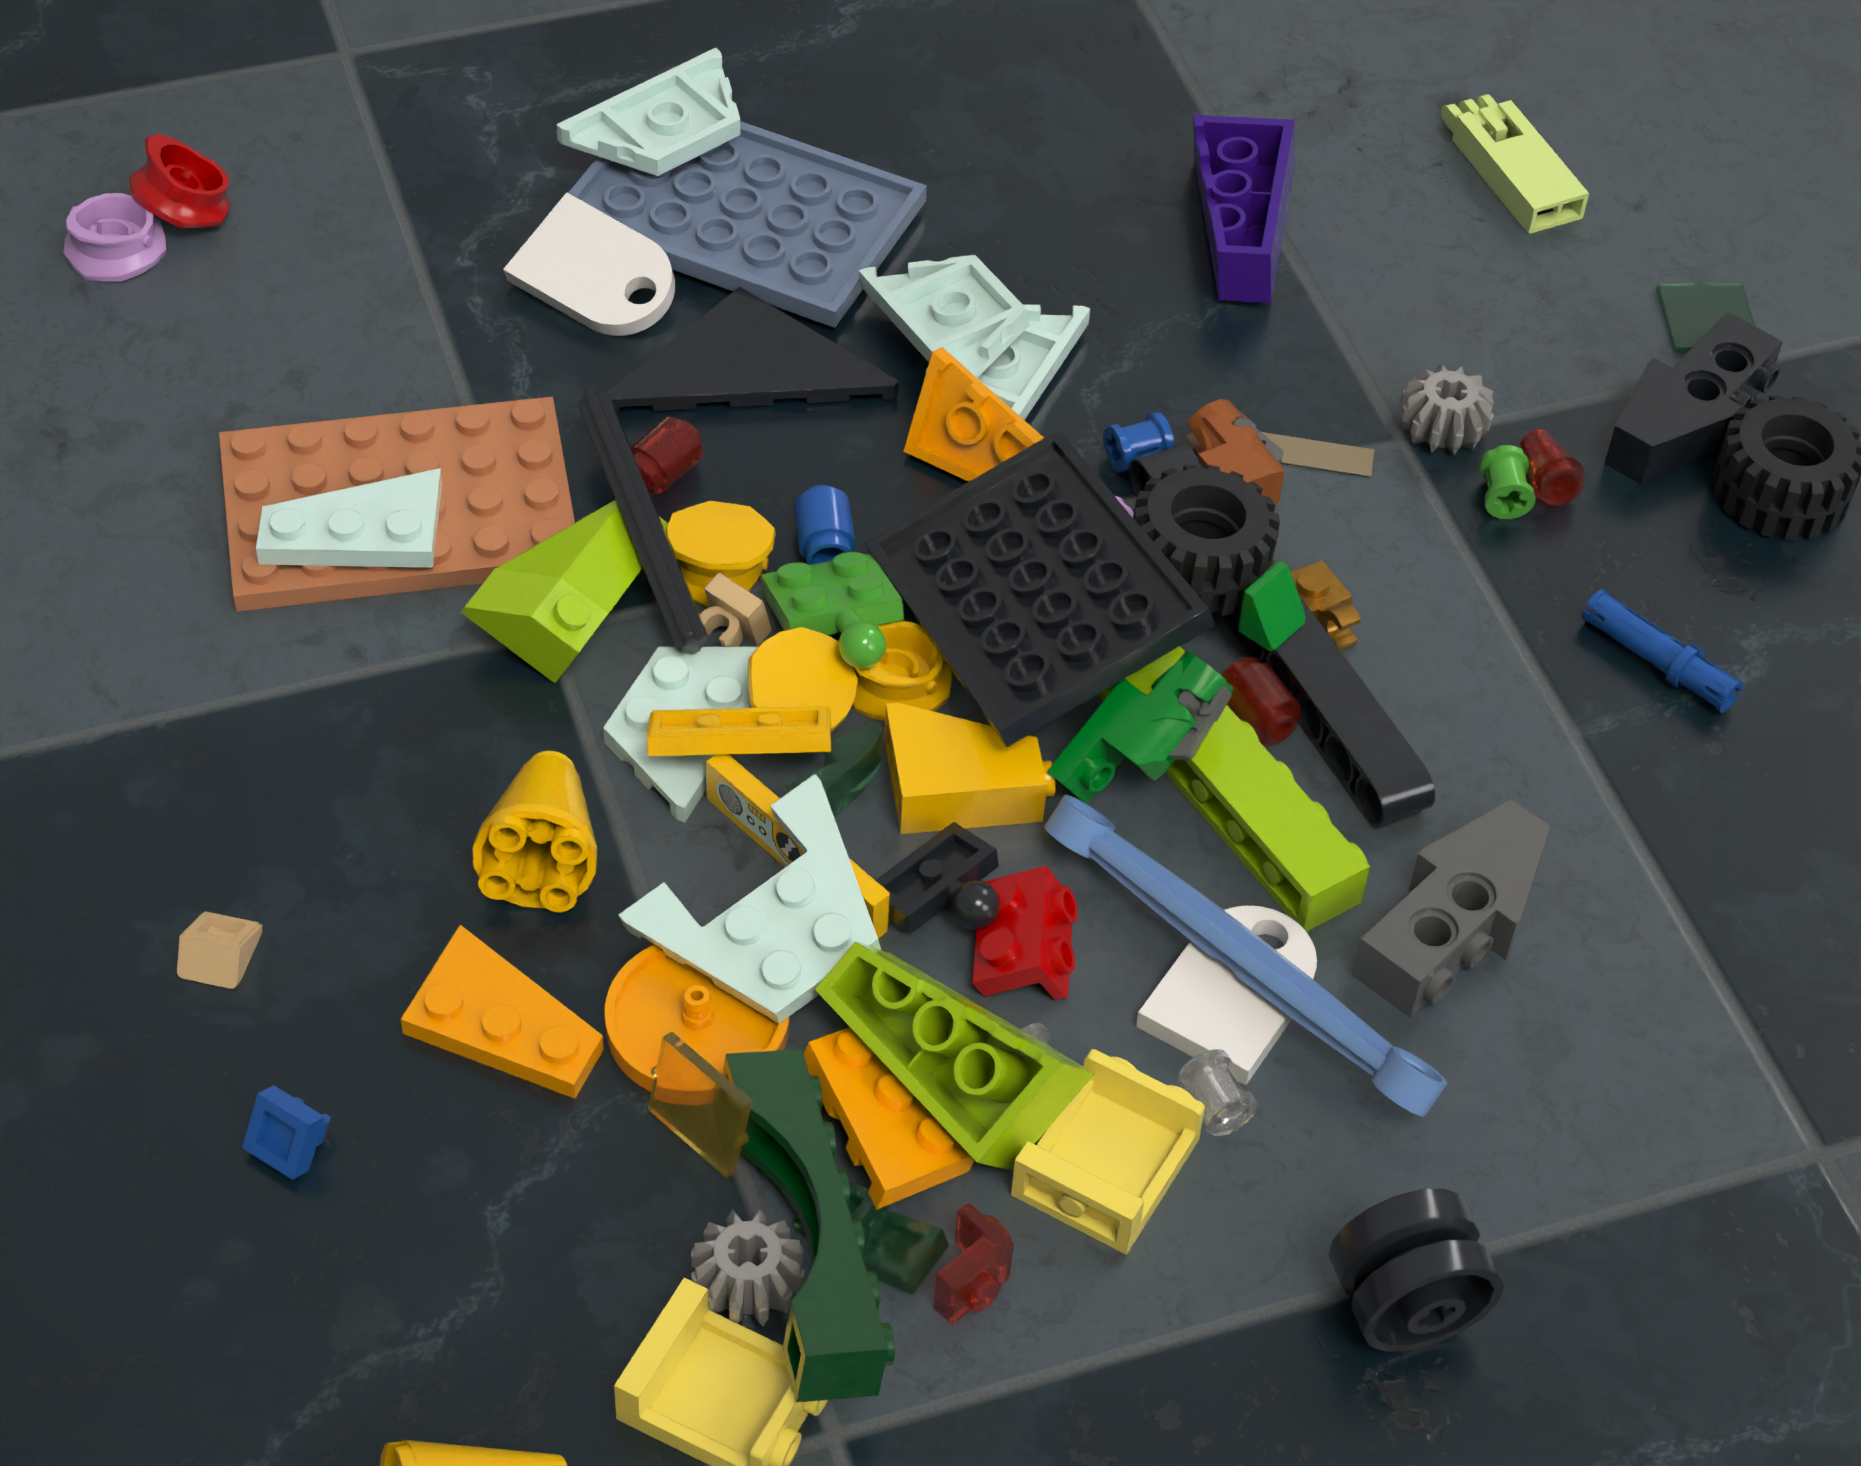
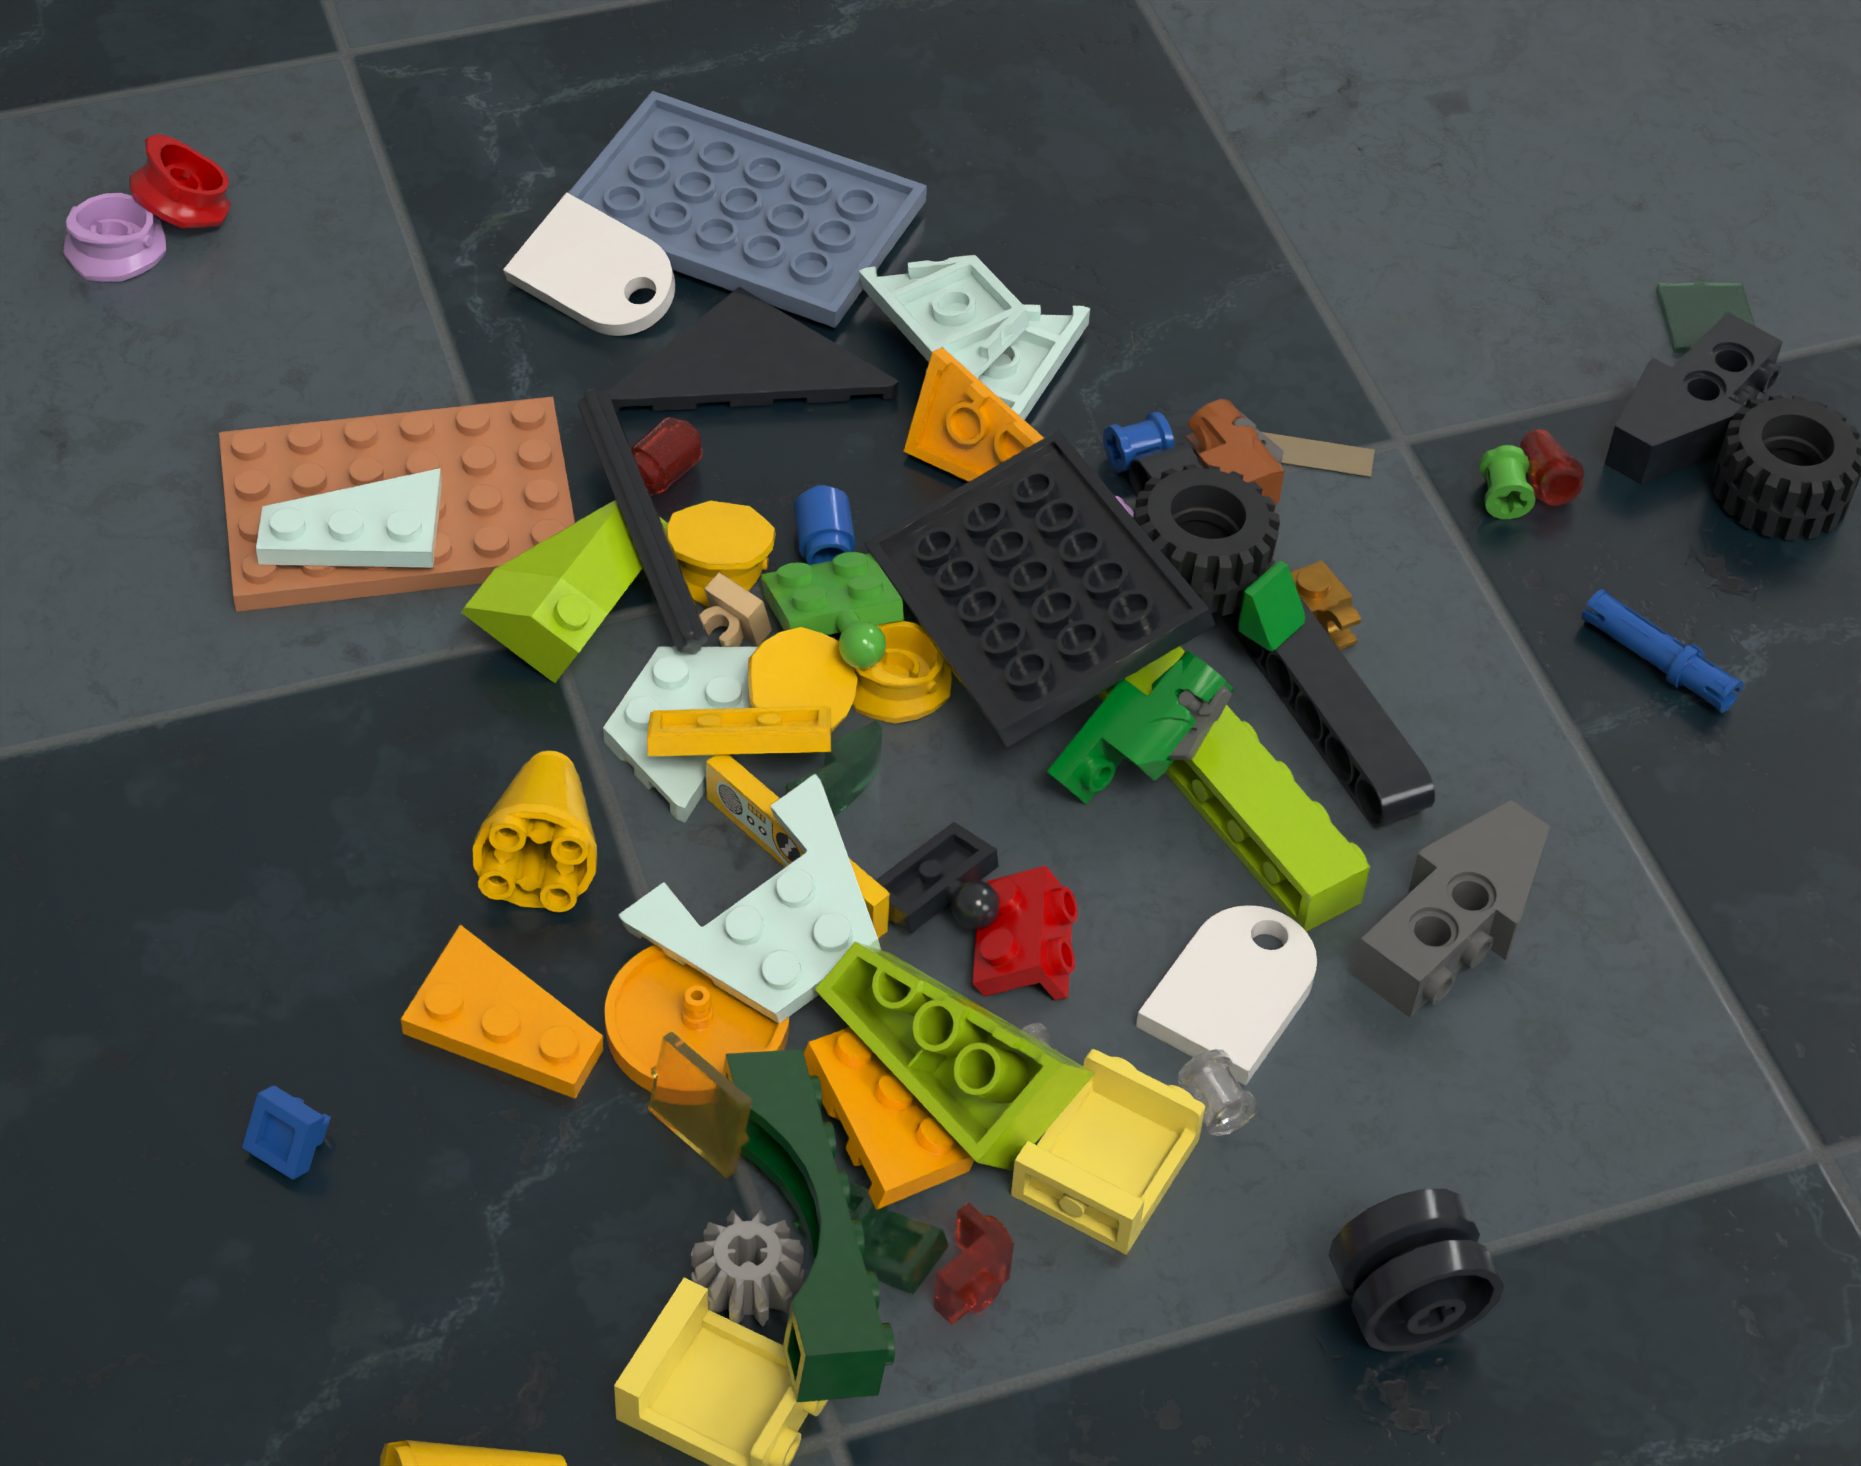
tan slope [177,911,263,989] -> none
light aqua wing [557,48,740,176] -> none
yellow slope [884,703,1055,835] -> none
medium blue piece [1044,795,1447,1117] -> none
dark purple wedge [1193,115,1295,303] -> none
clear red brick [1221,657,1301,744] -> none
light grey gear [1400,364,1494,455] -> none
yellowish green hinge [1441,94,1589,234] -> none

